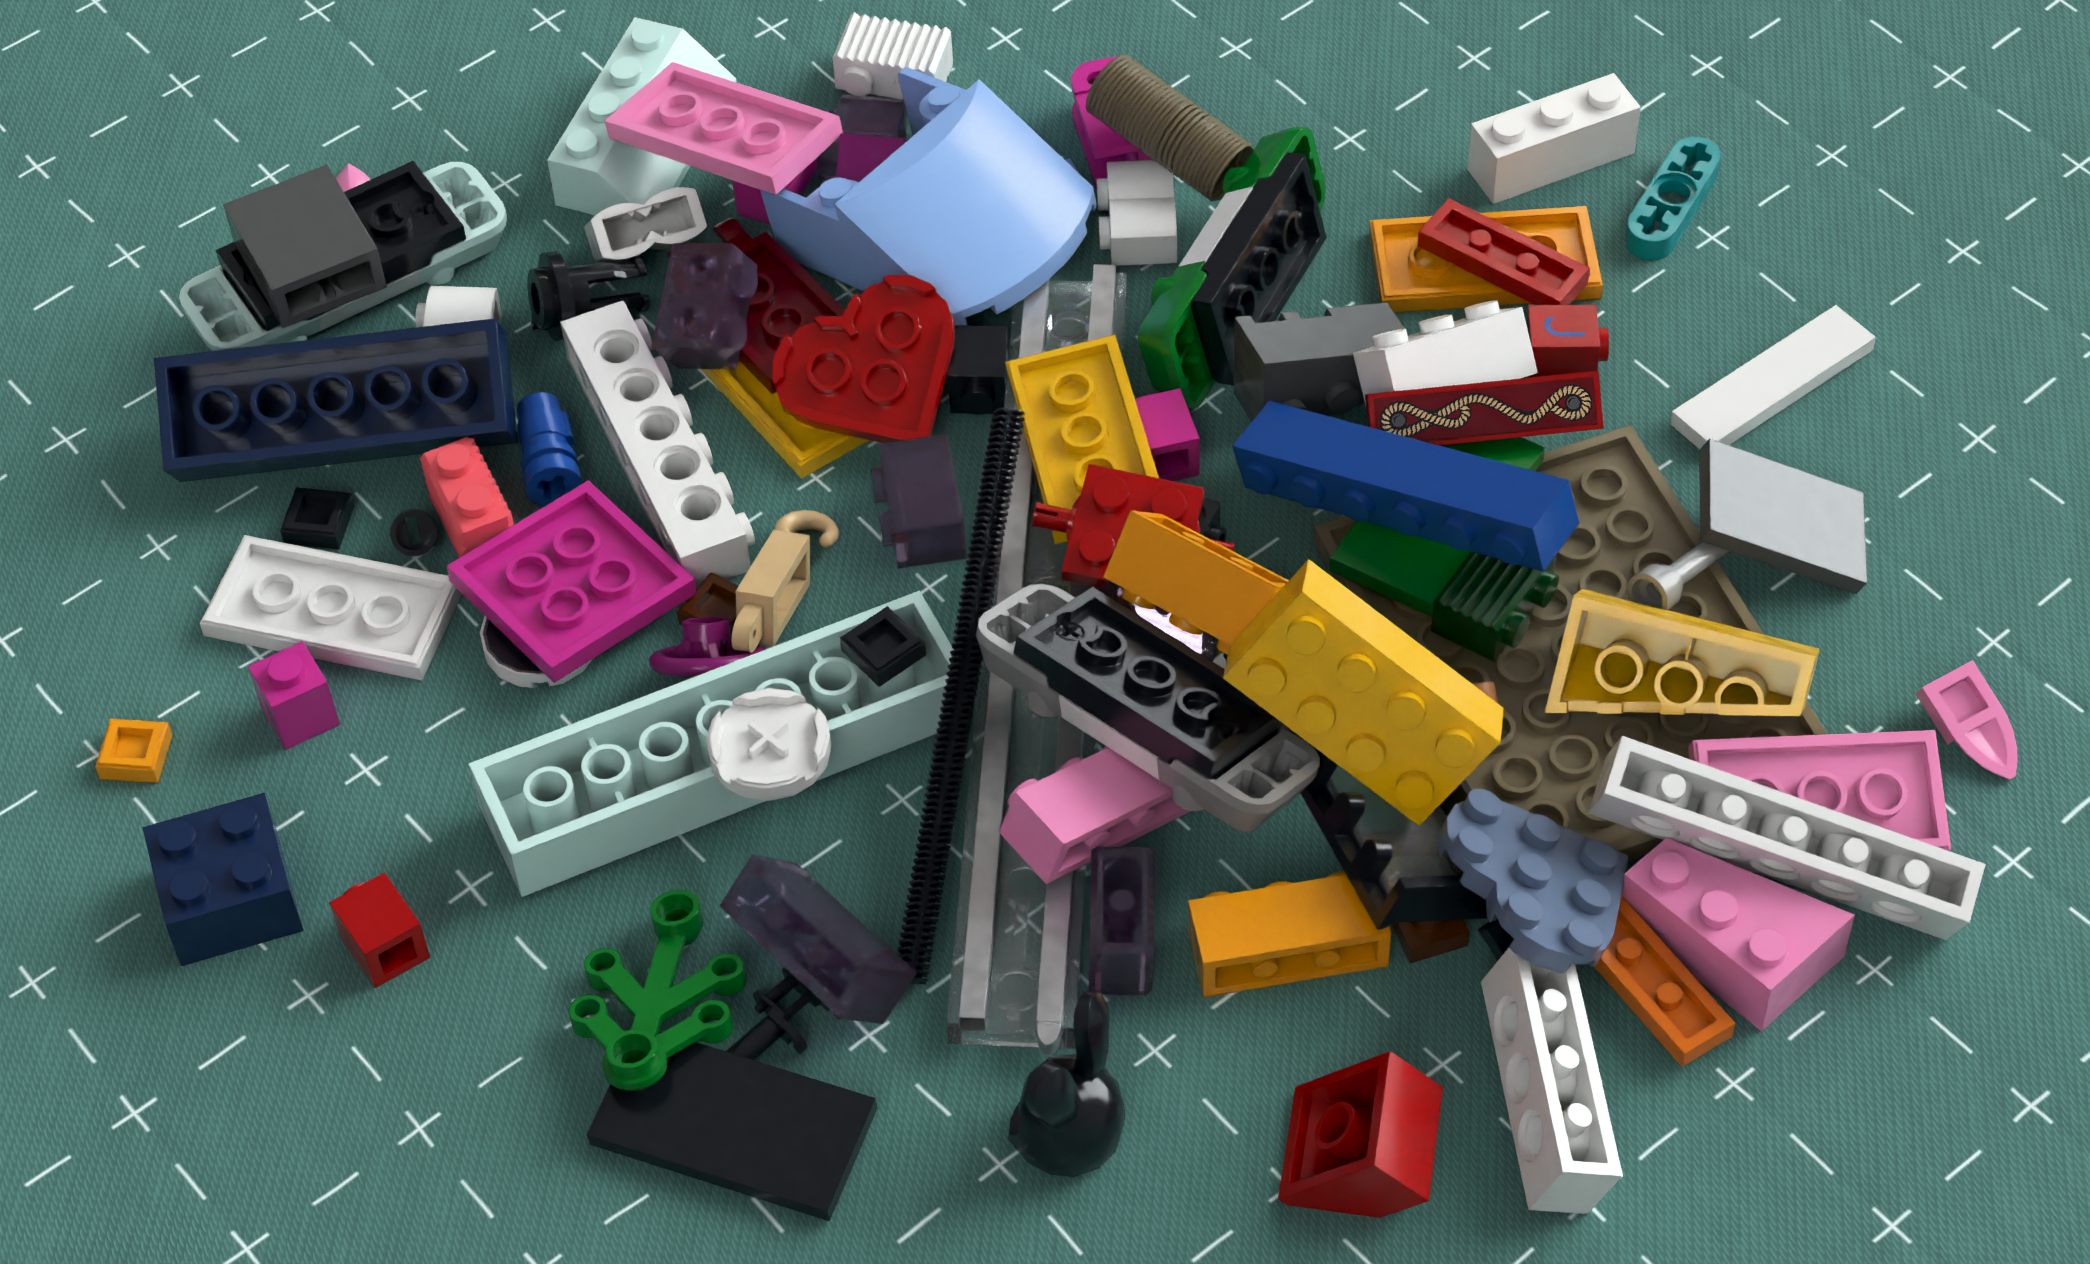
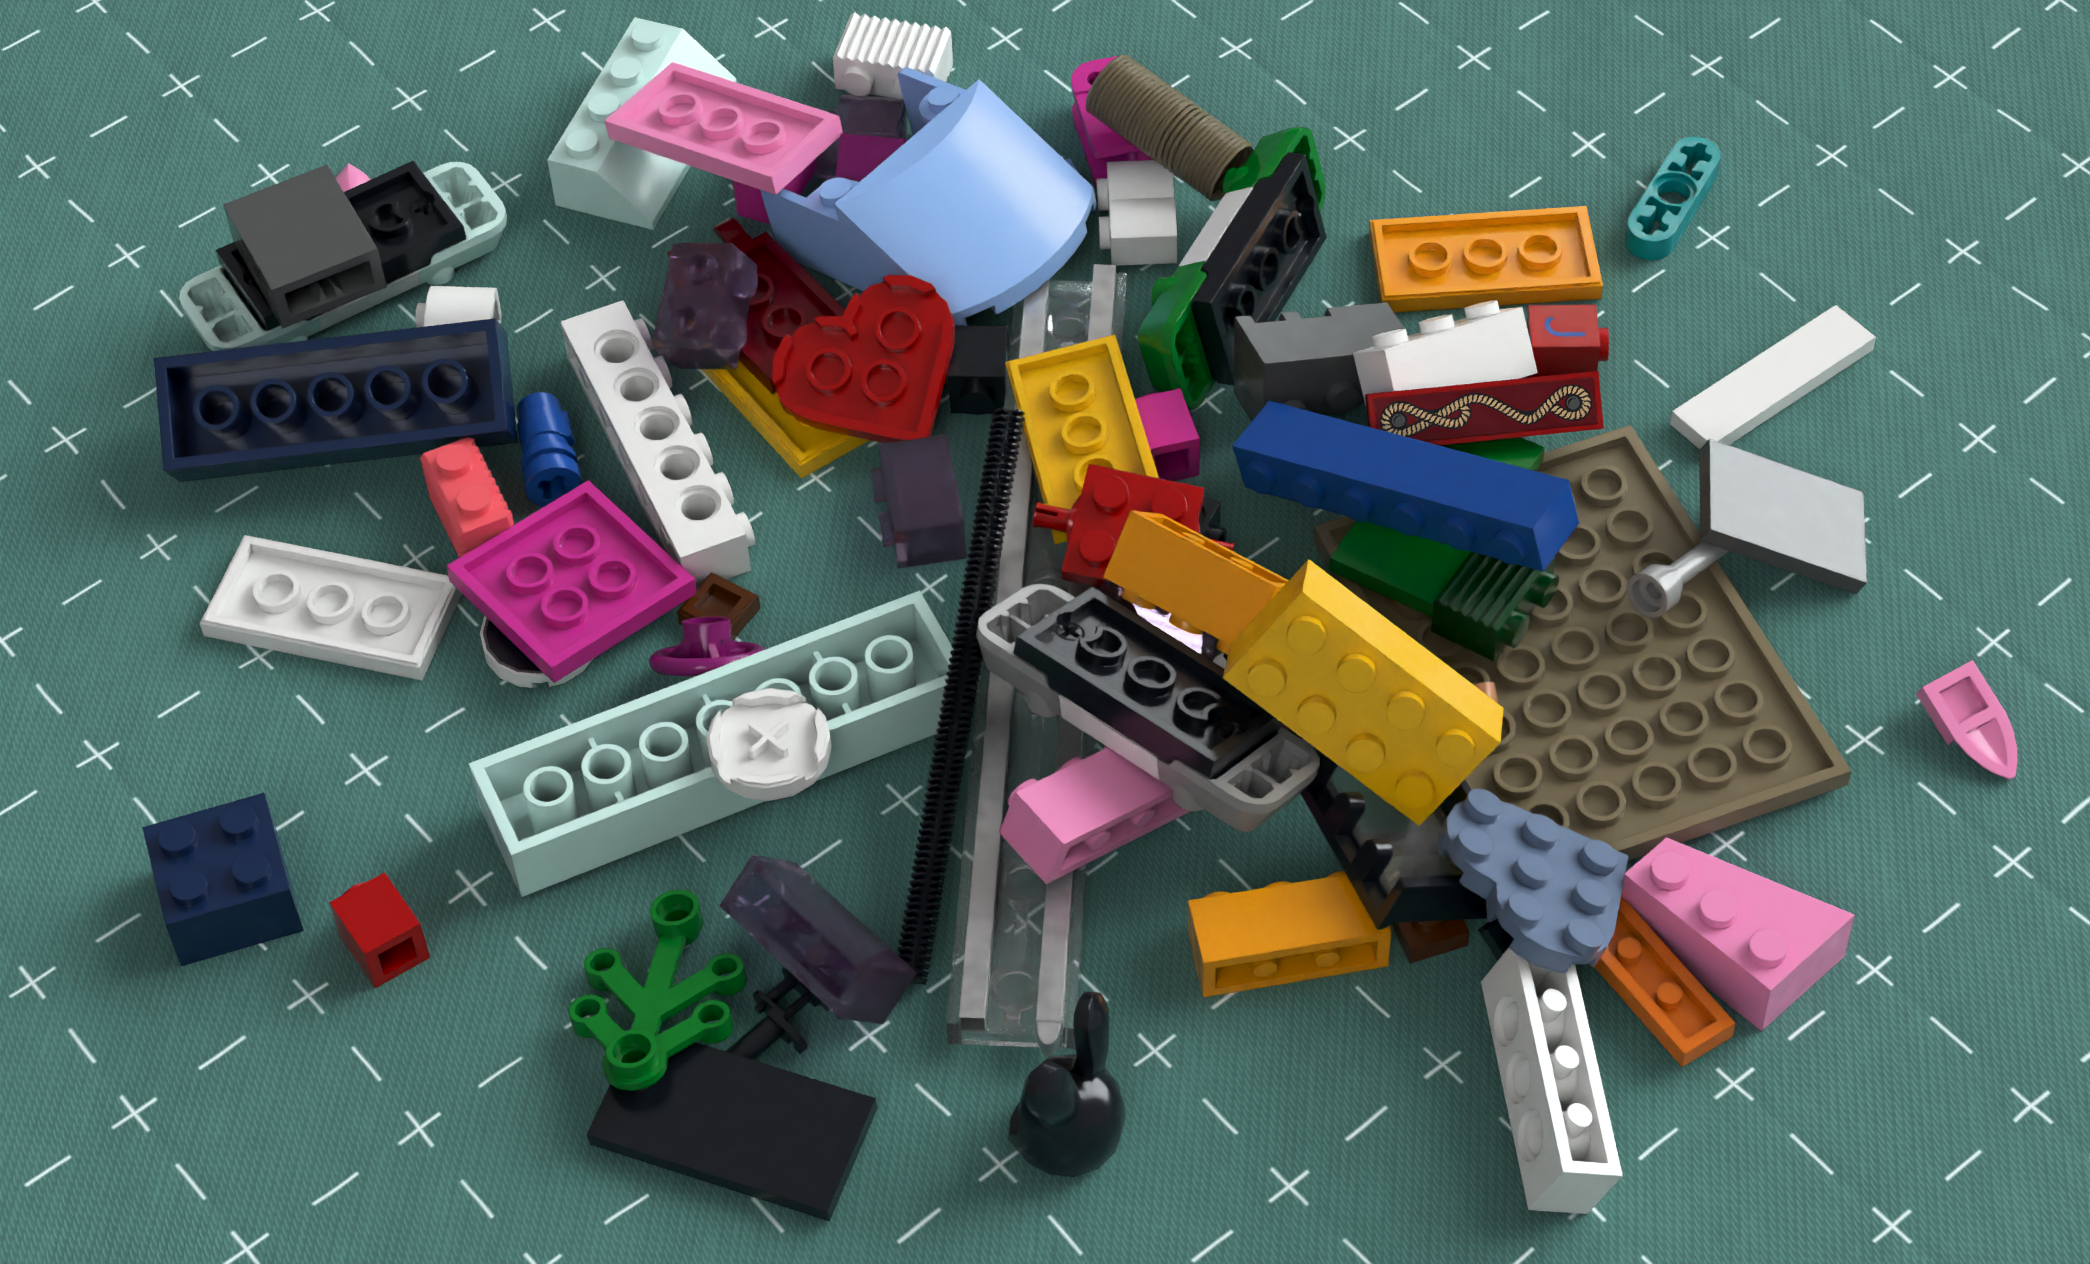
light orange tile [95,719,173,783] -> none
dark pink brick [248,641,340,750] -> none
black tile [280,487,355,550] -> none
black hinge [390,508,437,556] -> none
black piece [527,251,650,341] -> none
white brick [584,187,707,263] -> none
tan piece [731,510,839,653] -> none
black tile [840,606,926,687] -> none
brick [1089,846,1154,996] -> none
red slope [1278,1051,1443,1218] -> none
red plate [1417,198,1590,305] -> none
white brick [1467,73,1641,204] -> none
yellow wedge [1545,589,1820,716] -> none
white brick [1588,736,1986,940] -> none
bright pink tile [1688,730,1951,851] -> none

